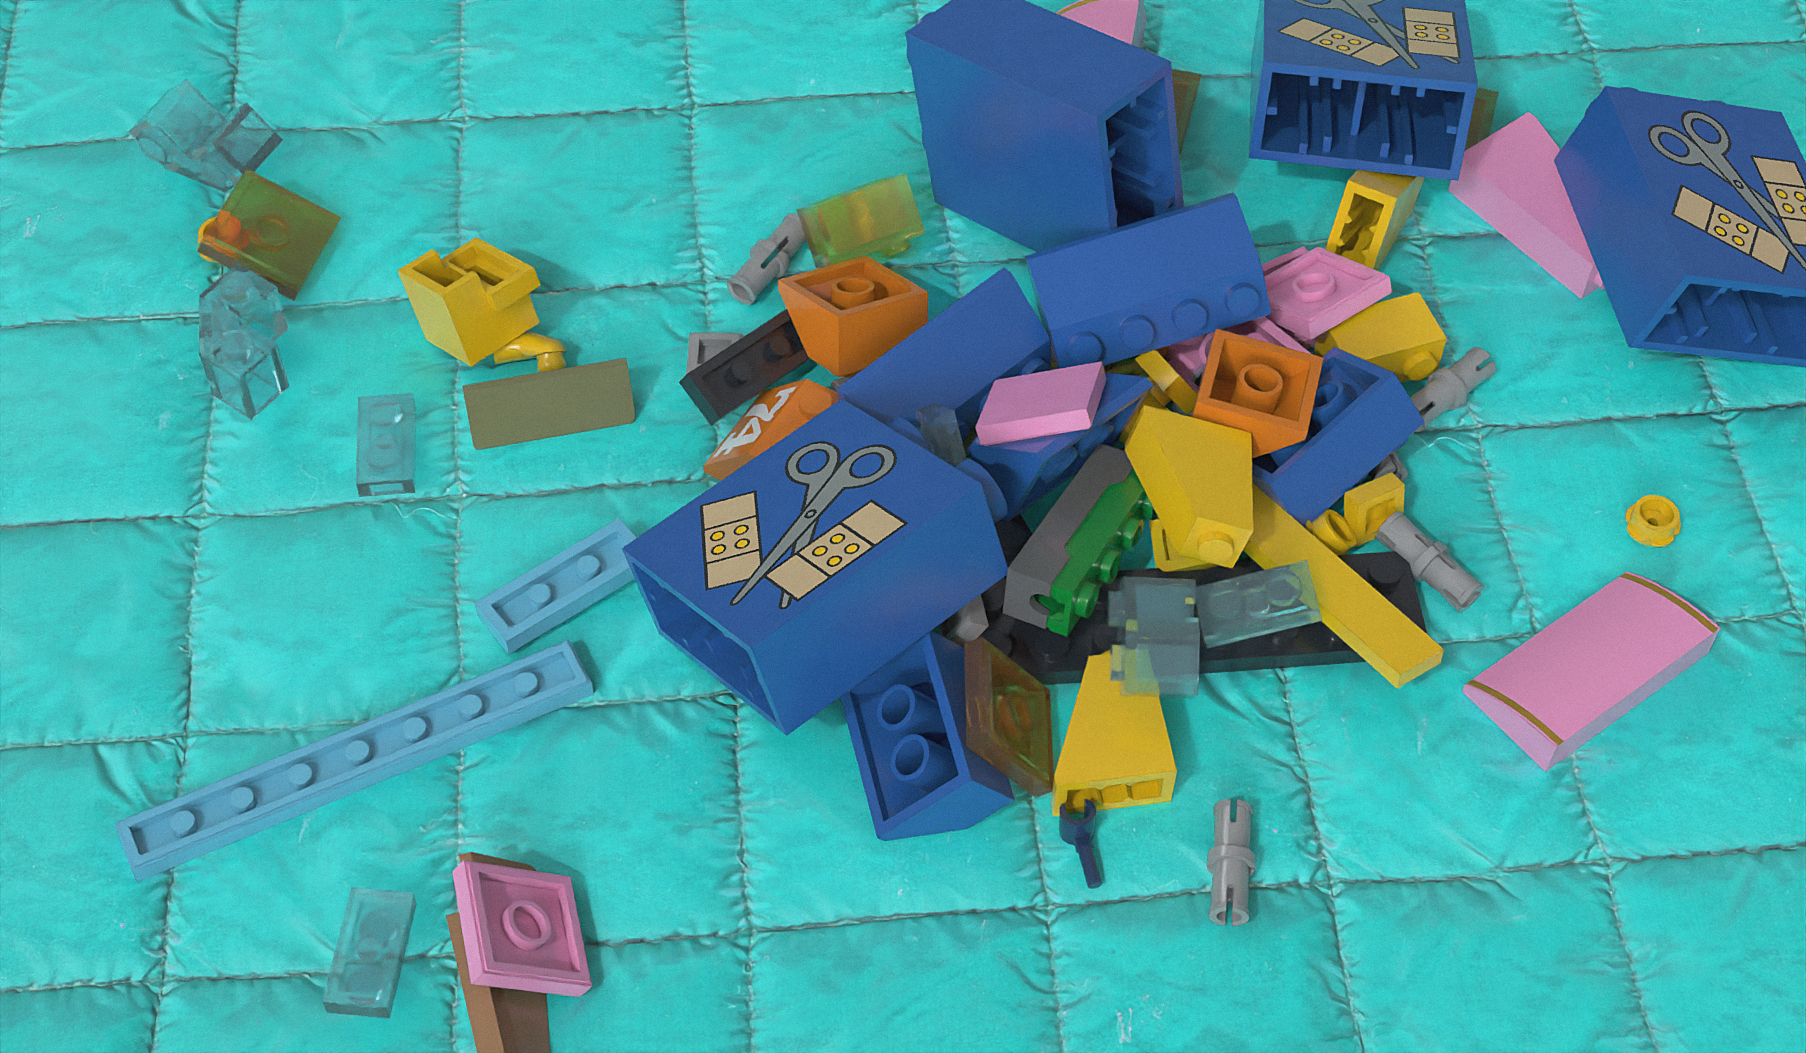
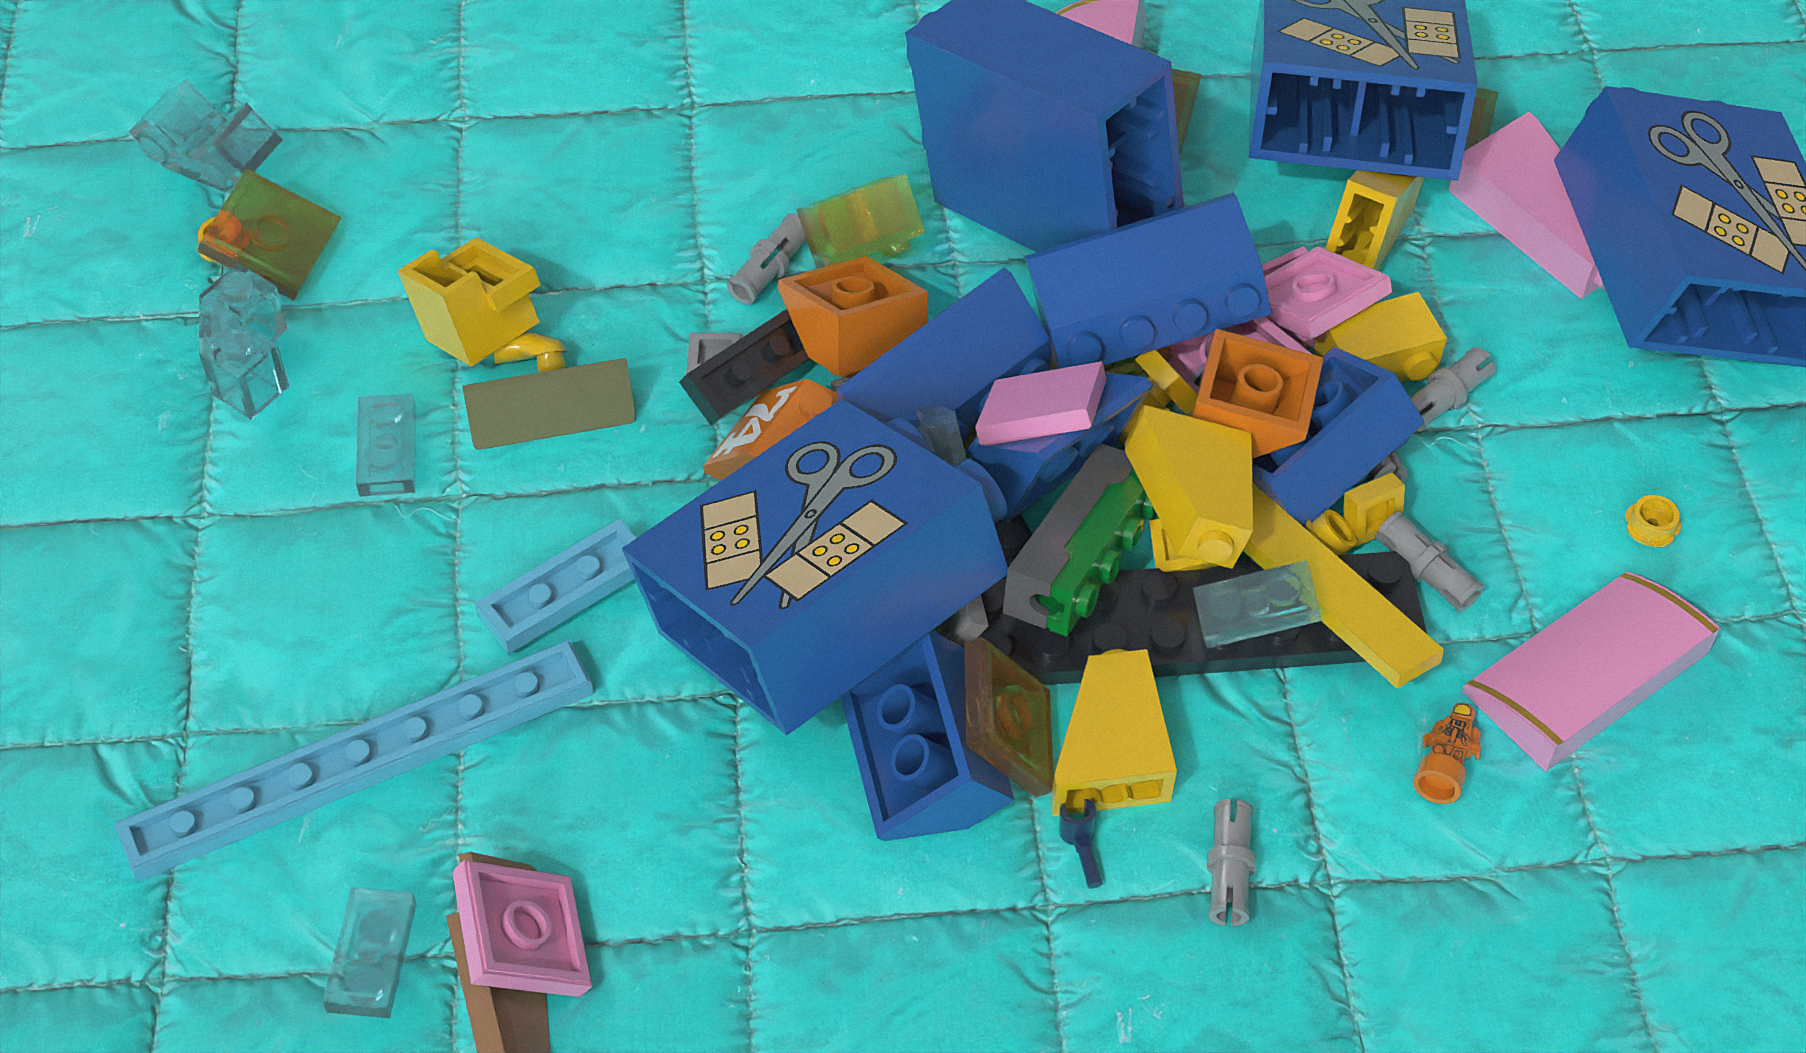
clear light blue brick [1107,576,1200,699] -> none
none -> orange piece [1413,703,1481,804]

